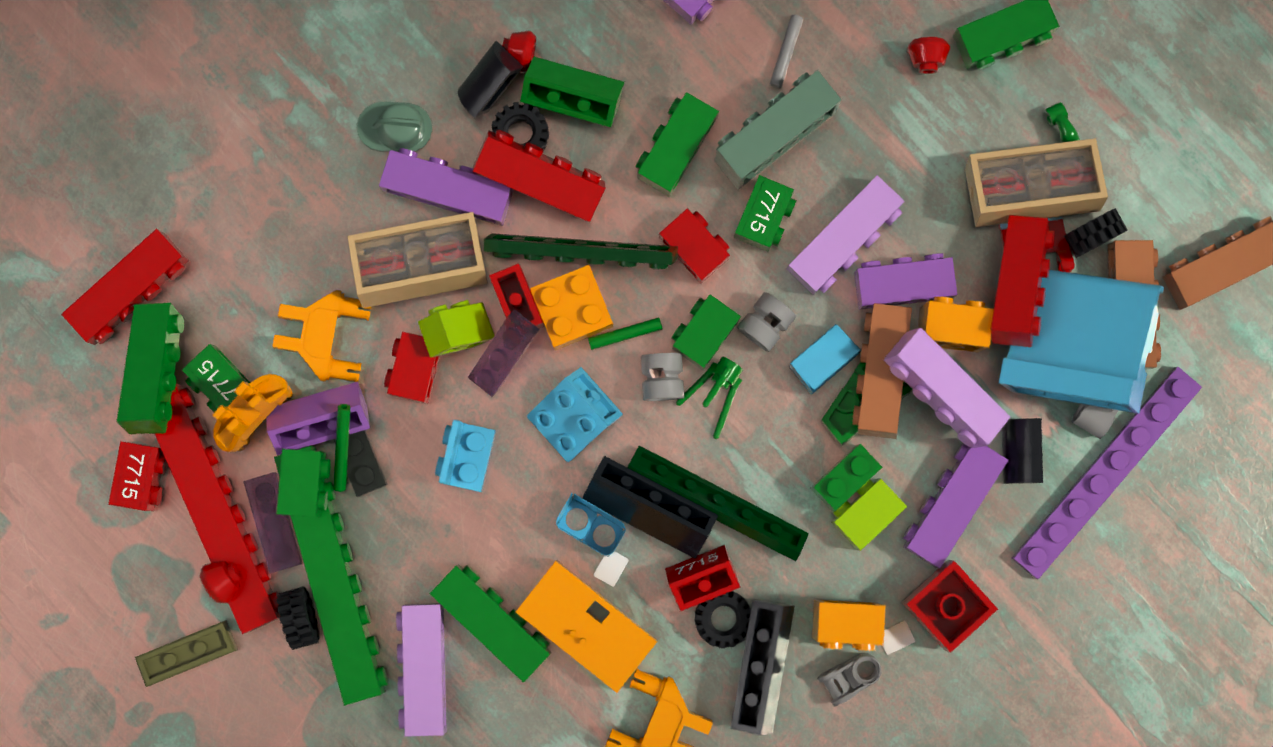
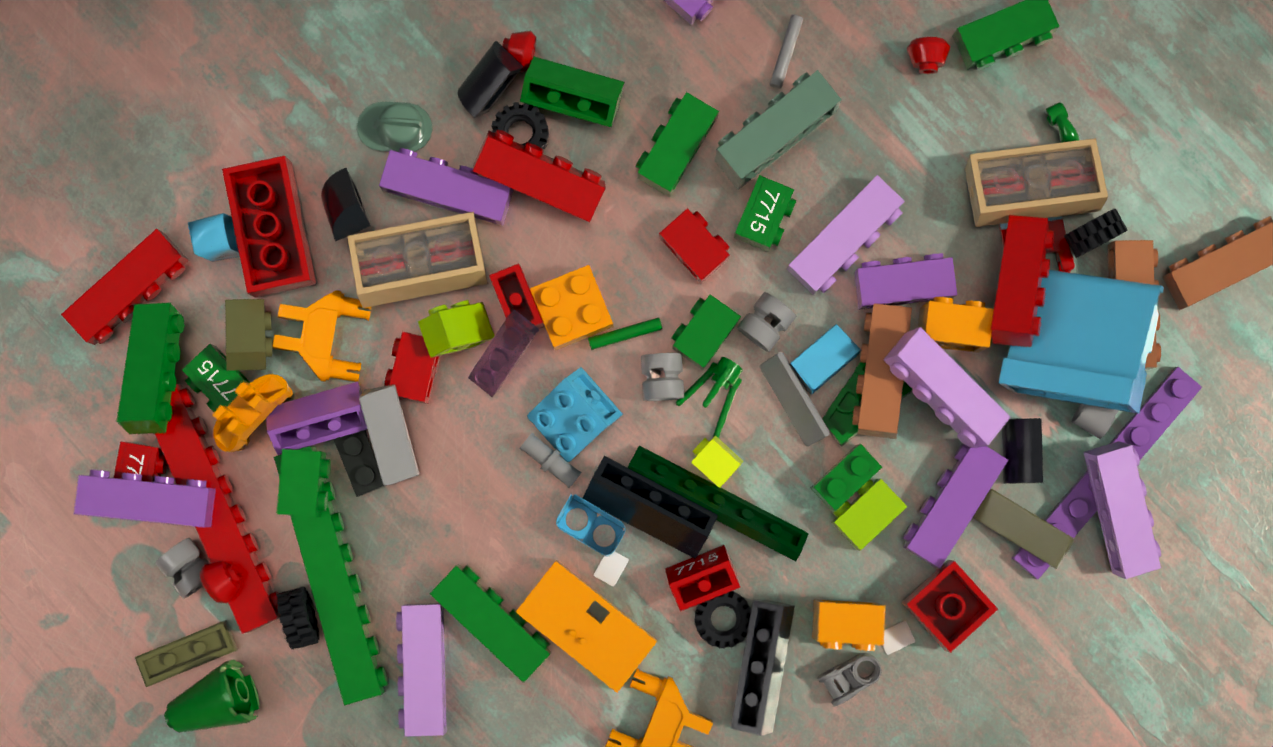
clear purple plate [243,472,302,573] -> none
green piece [333,404,351,492] -> none
medium azure bracket [435,419,496,492] -> none
dark green plate [484,233,678,269] -> none
none -> medium lavender brick [74,469,216,527]
none -> light grey wheel [156,538,209,599]
none -> green cone [164,660,260,733]
none -> medium azure piece [188,213,240,262]
none -> red brick [222,155,316,298]
none -> olive brick [225,299,272,371]
none -> black brick [321,168,371,242]
none -> light grey slope [359,384,420,486]
none -> light grey pin [519,433,582,488]
none -> neon yellow brick [691,435,743,488]
none -> light grey slope [760,352,830,446]
none -> olive slope [973,489,1074,569]
none -> lavender brick [1083,441,1161,579]

